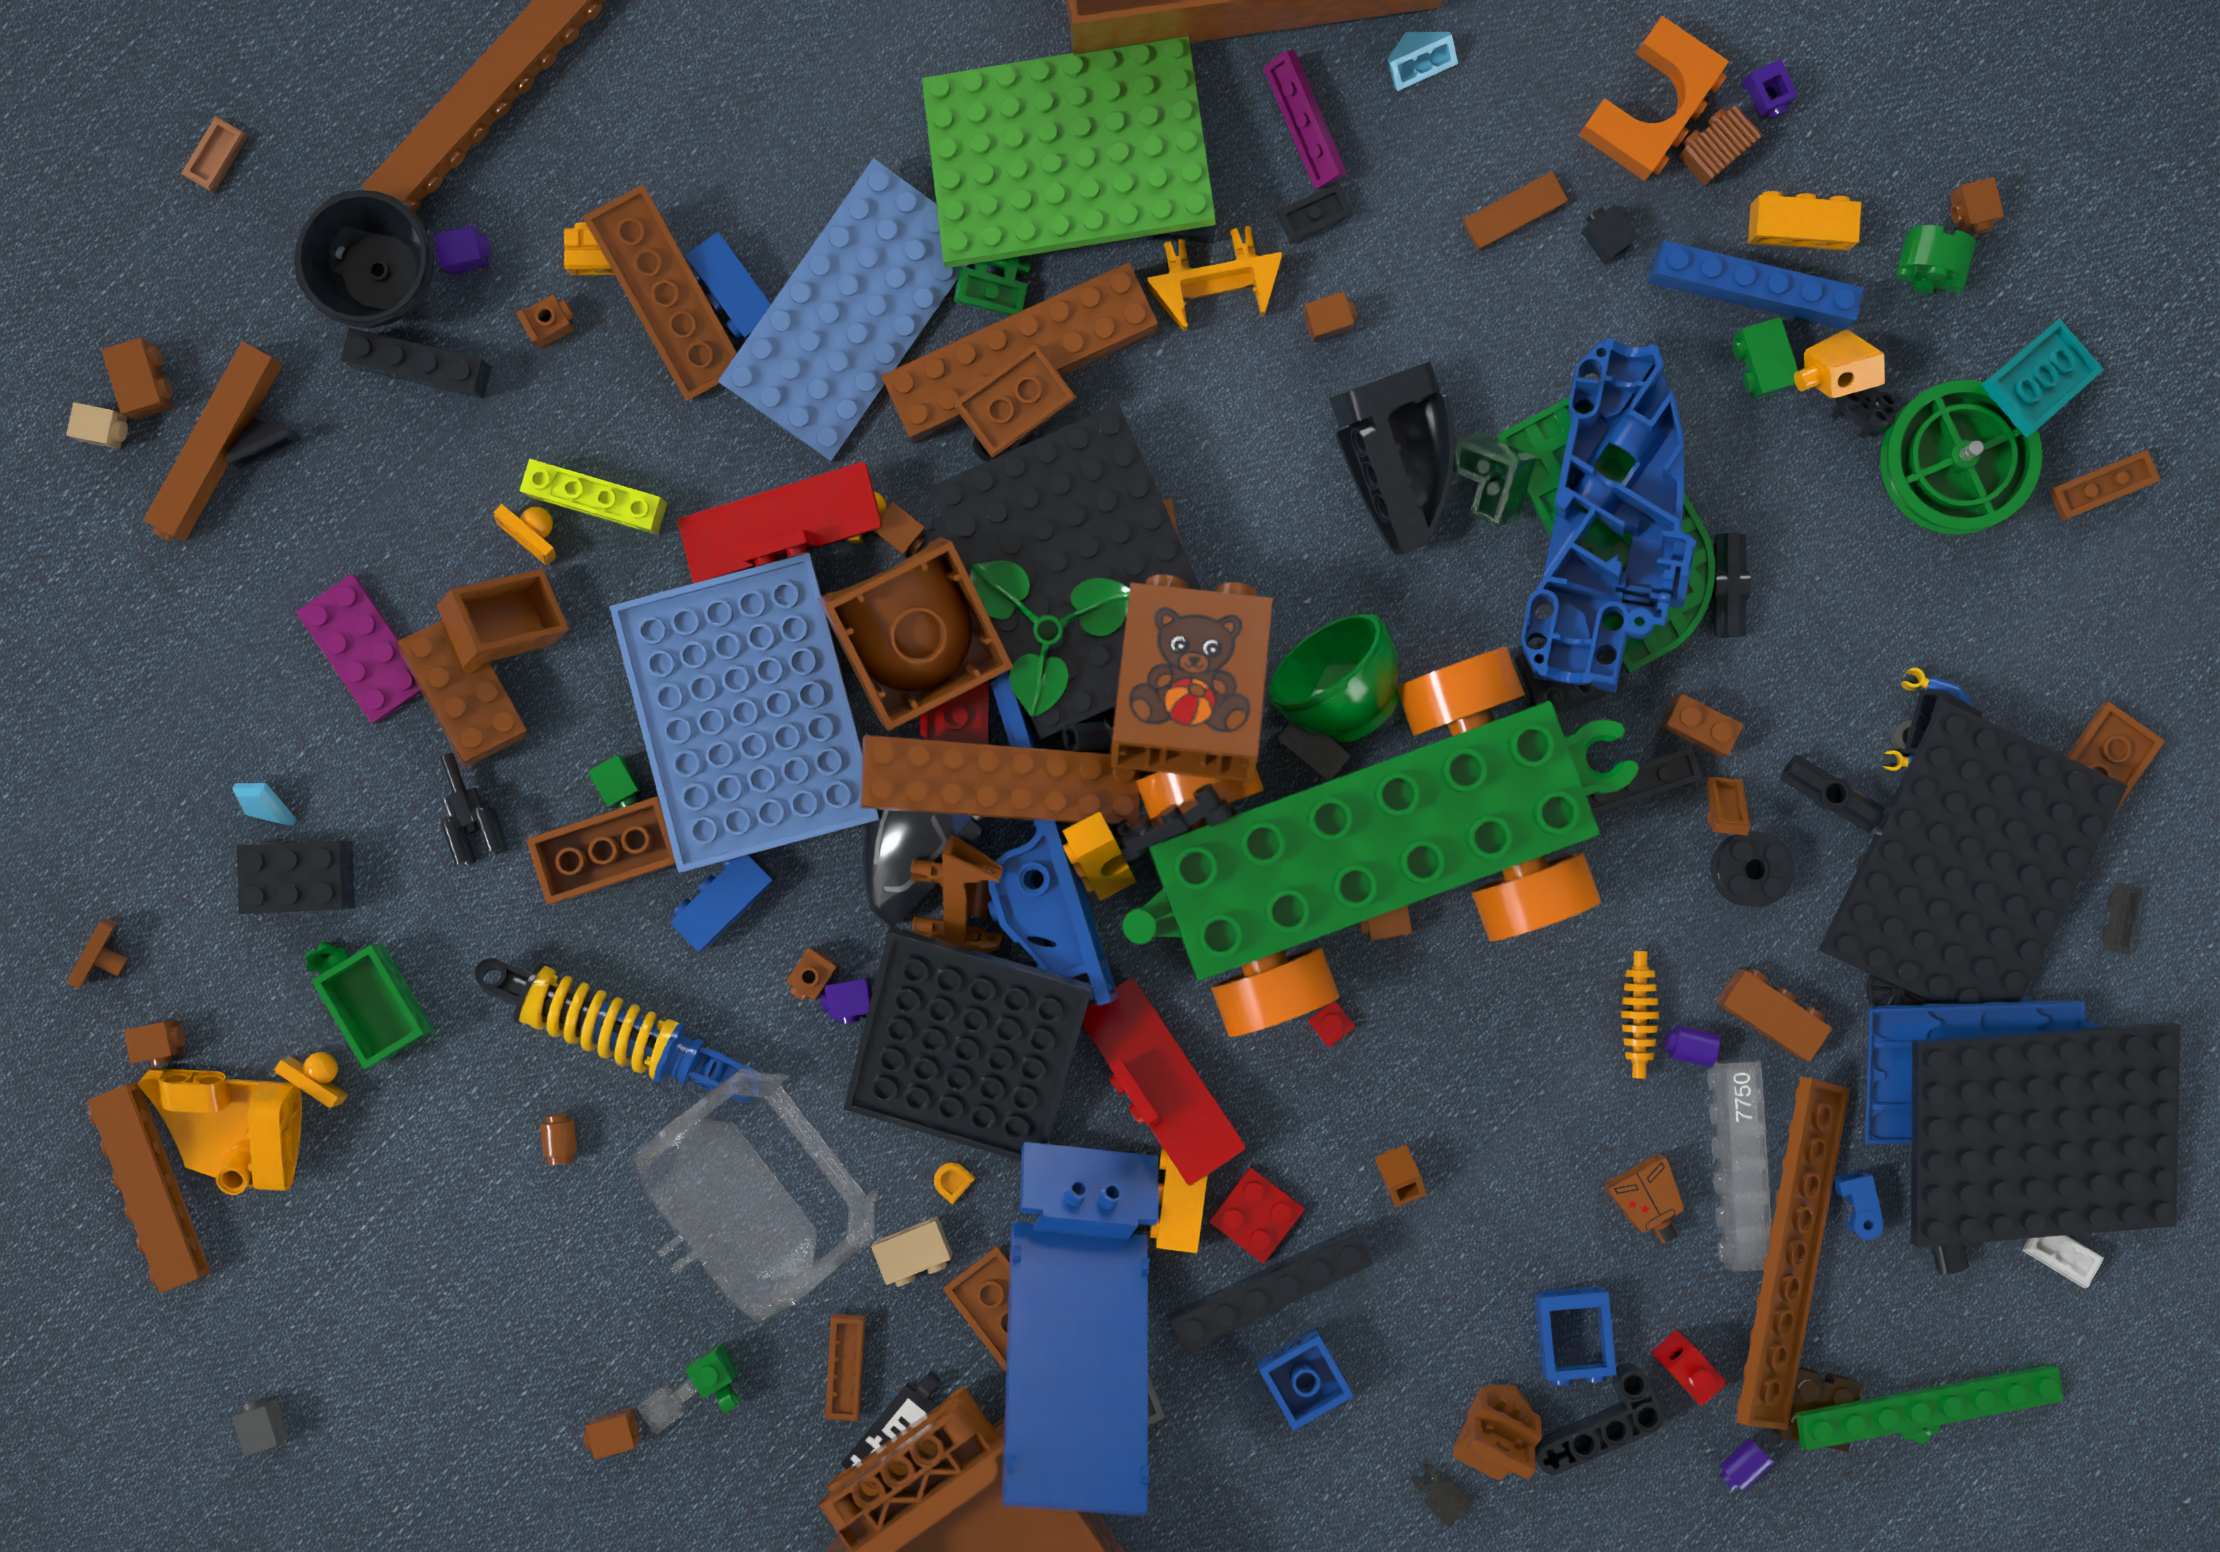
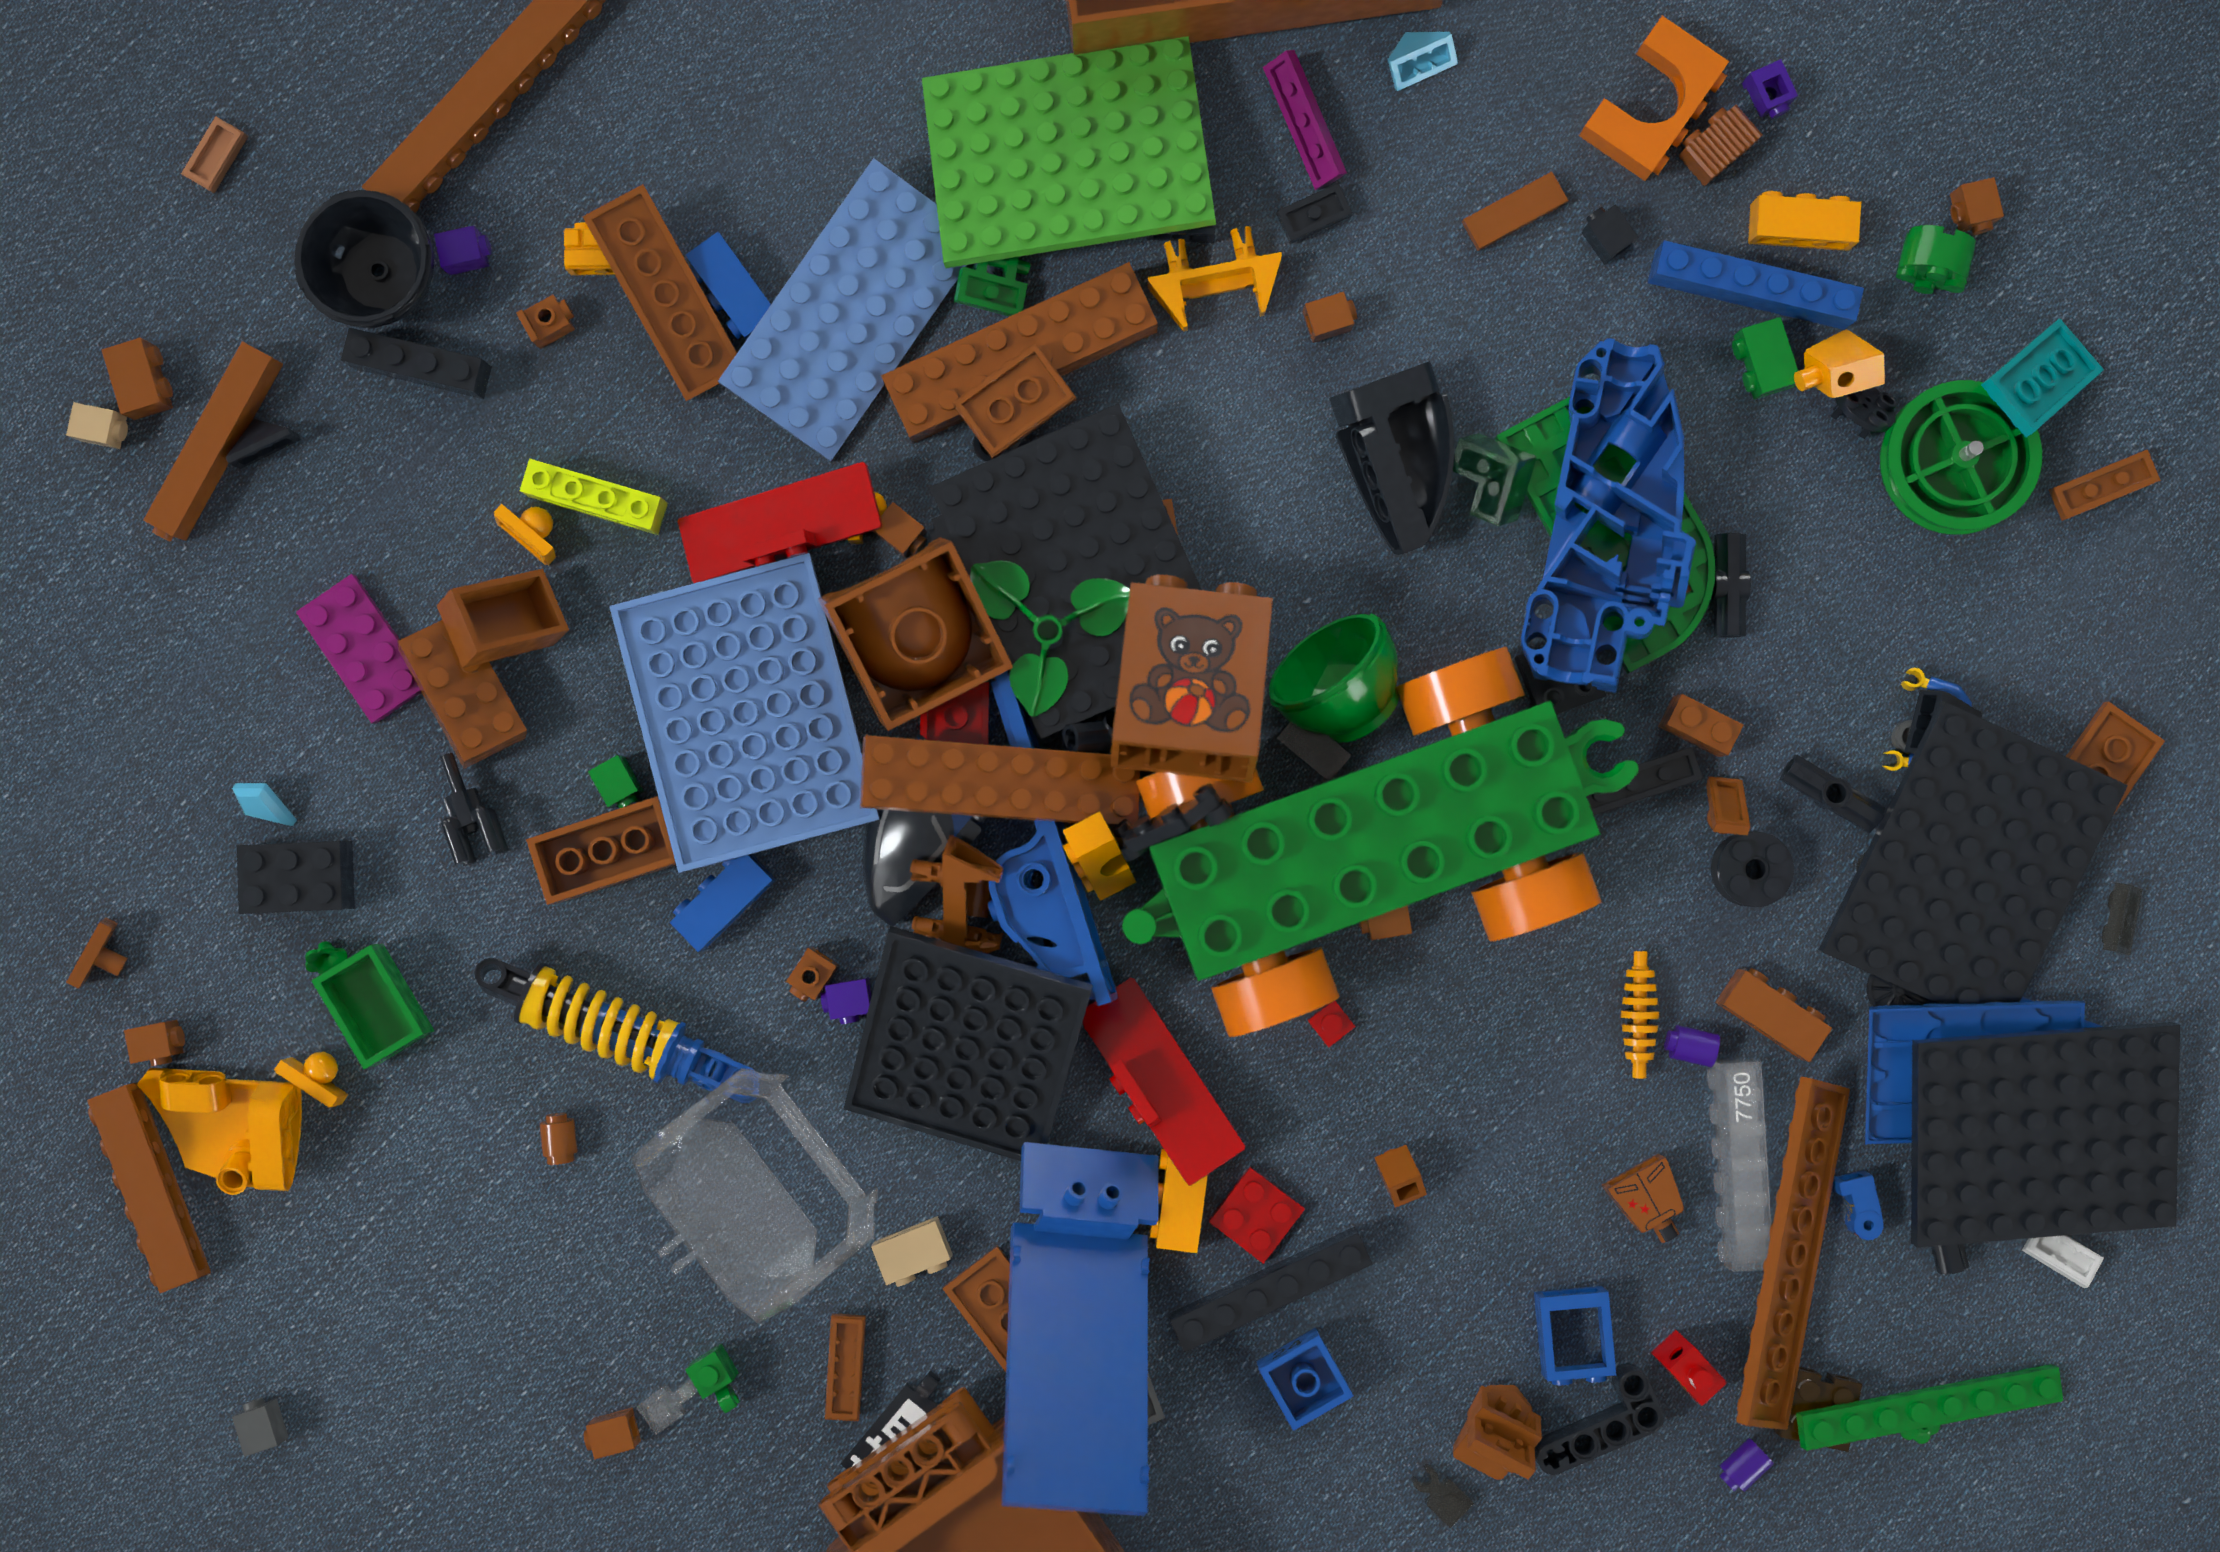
light orange tile [934,1162,976,1205] -> none

